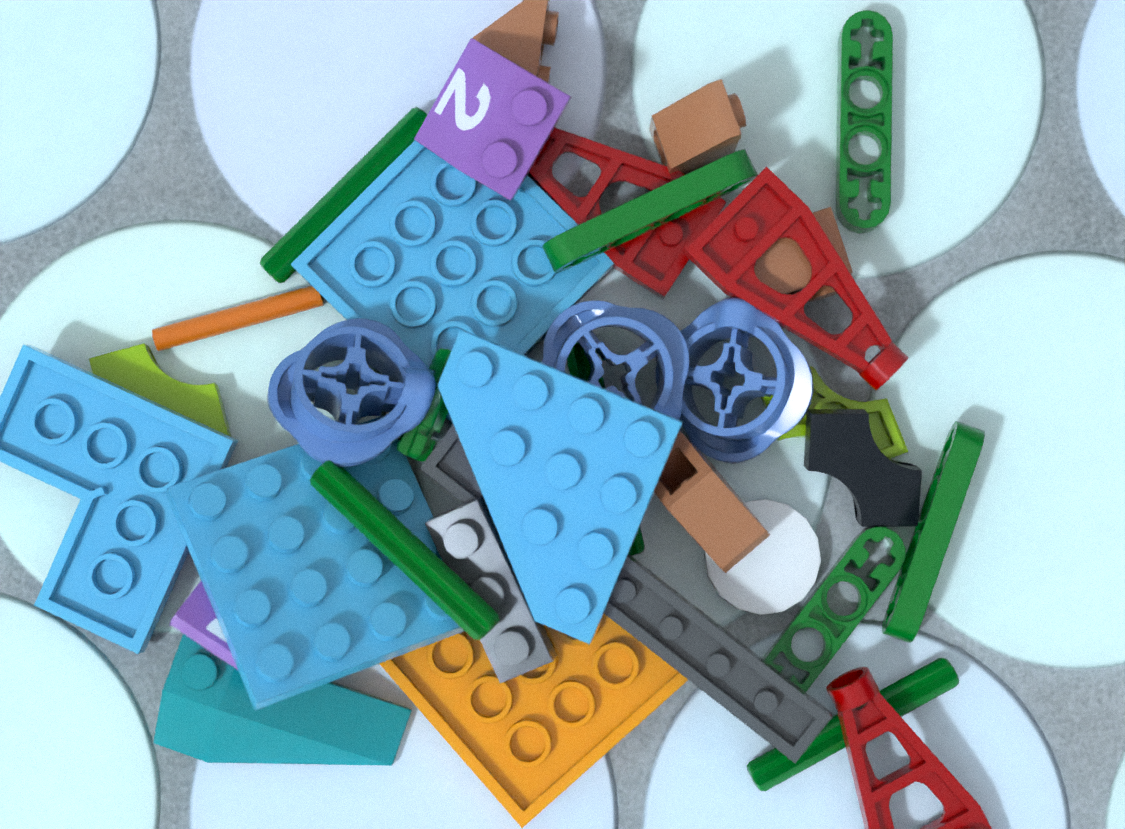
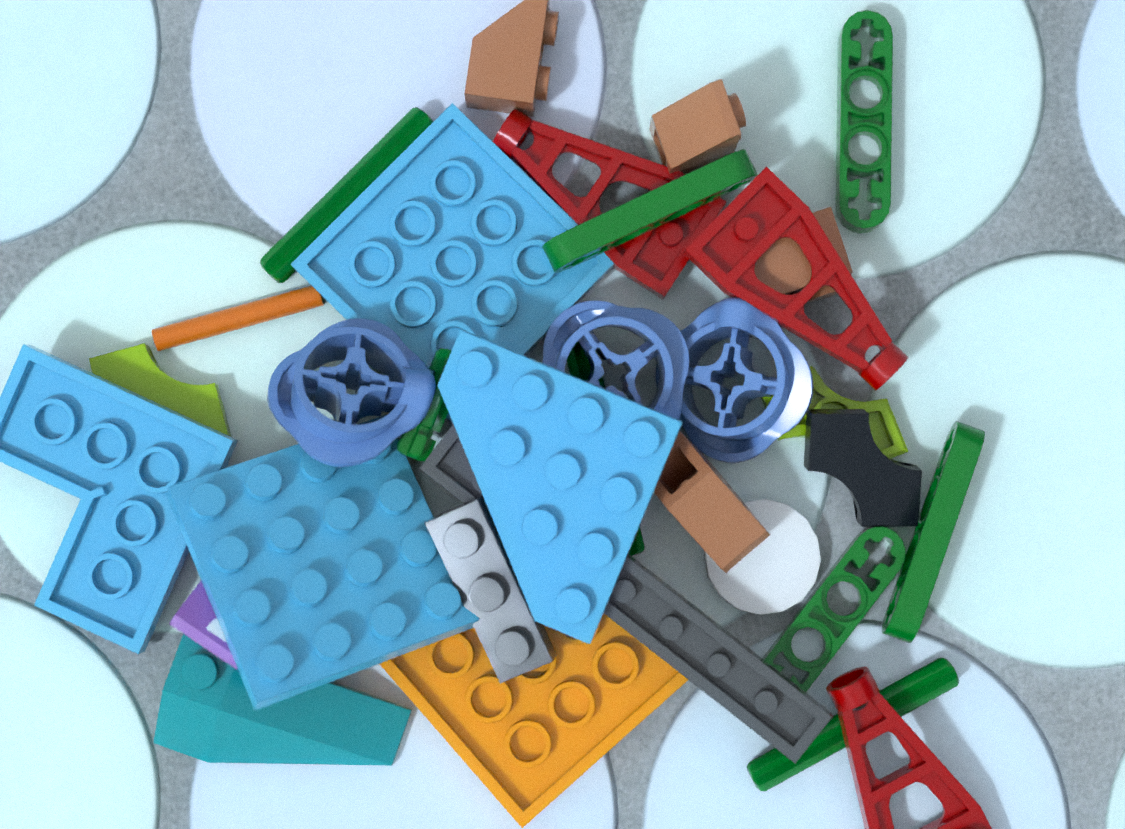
green axle [310,460,500,640] -> none
medium lavender slope [414,38,572,201] -> none

